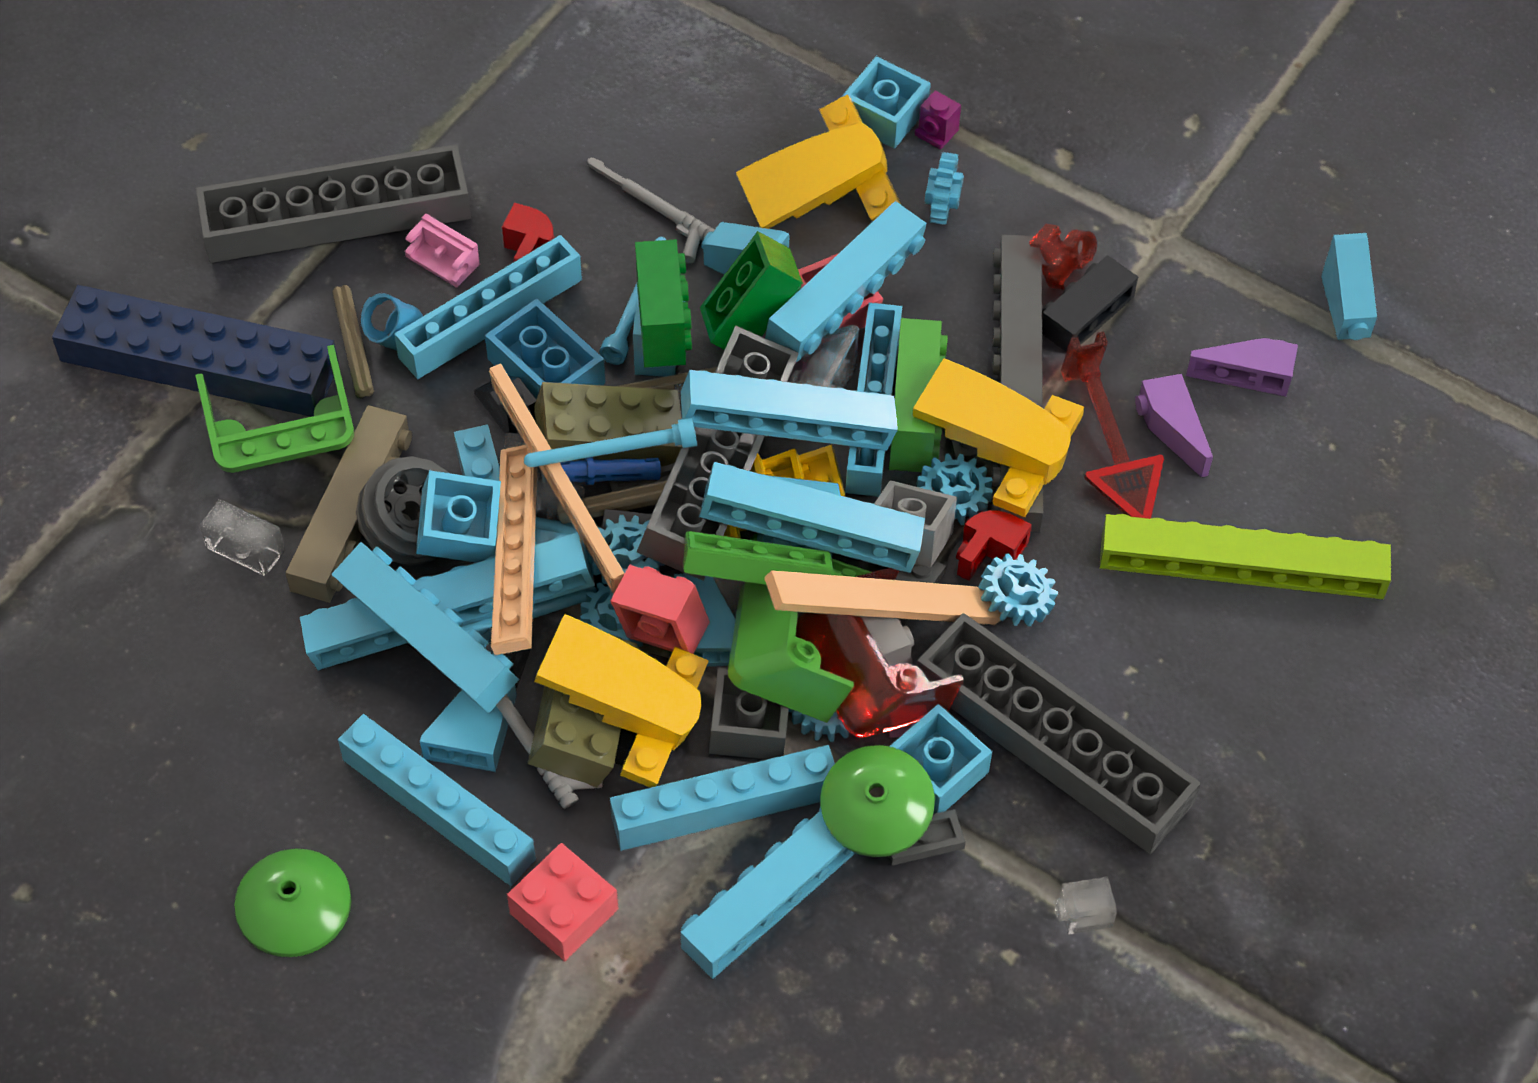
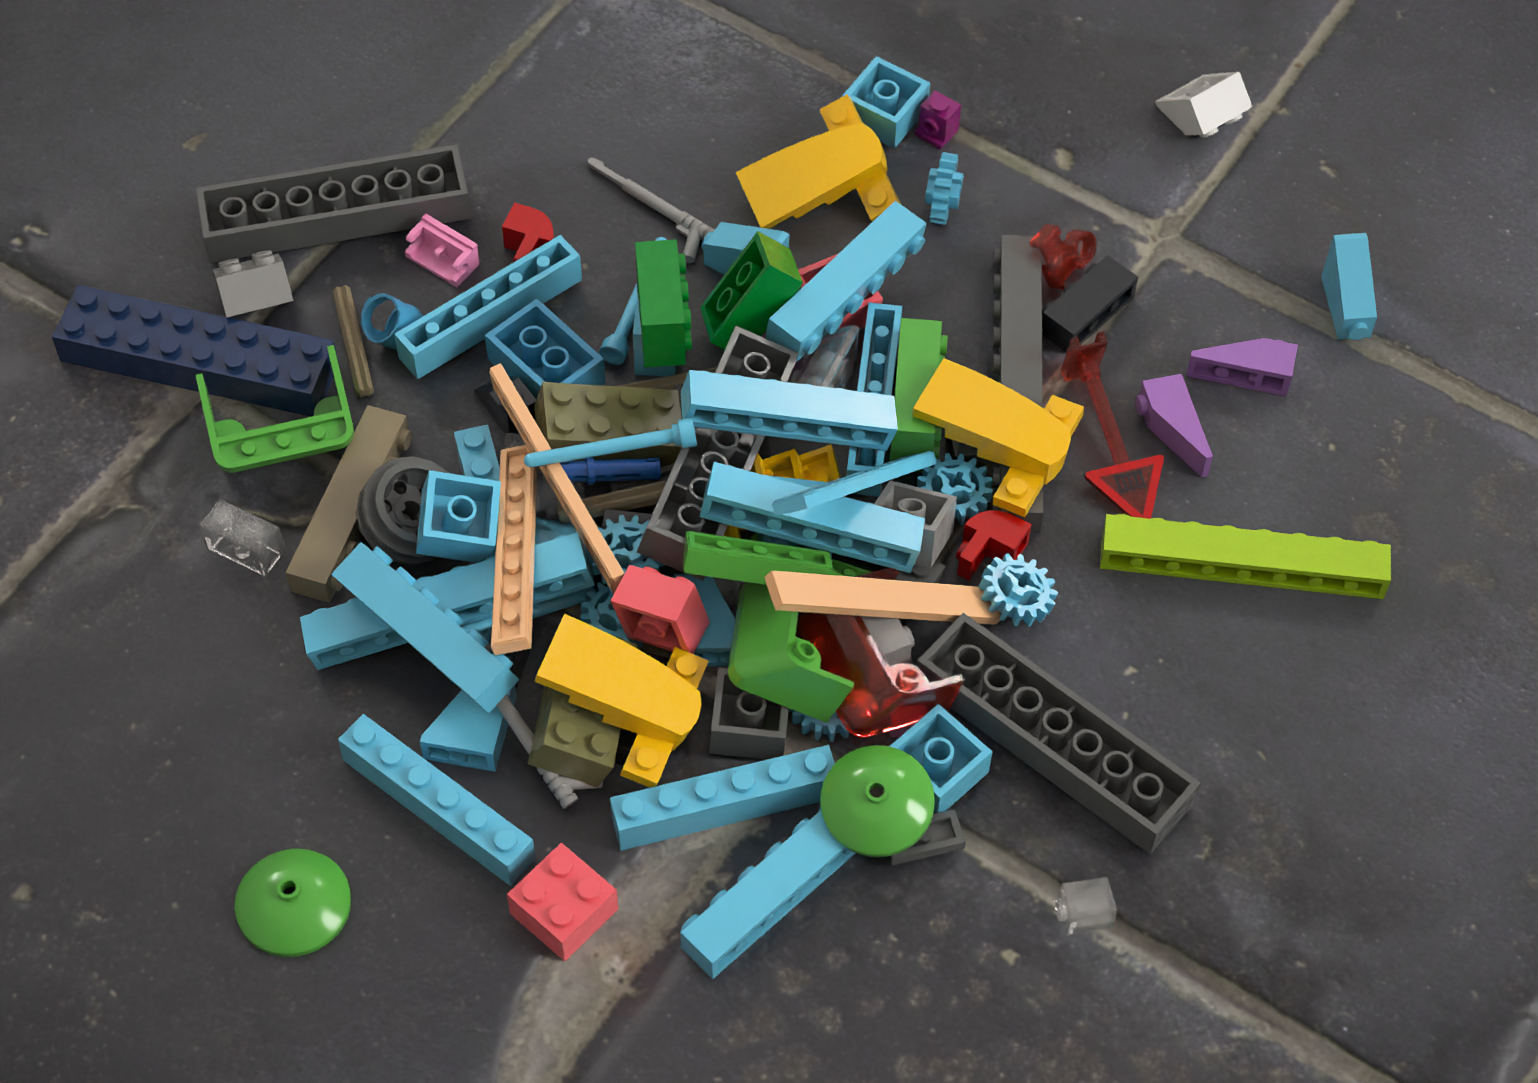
none -> light grey brick [213,250,293,317]
none -> medium azure tile [772,451,937,516]
none -> white slope [1155,72,1252,138]

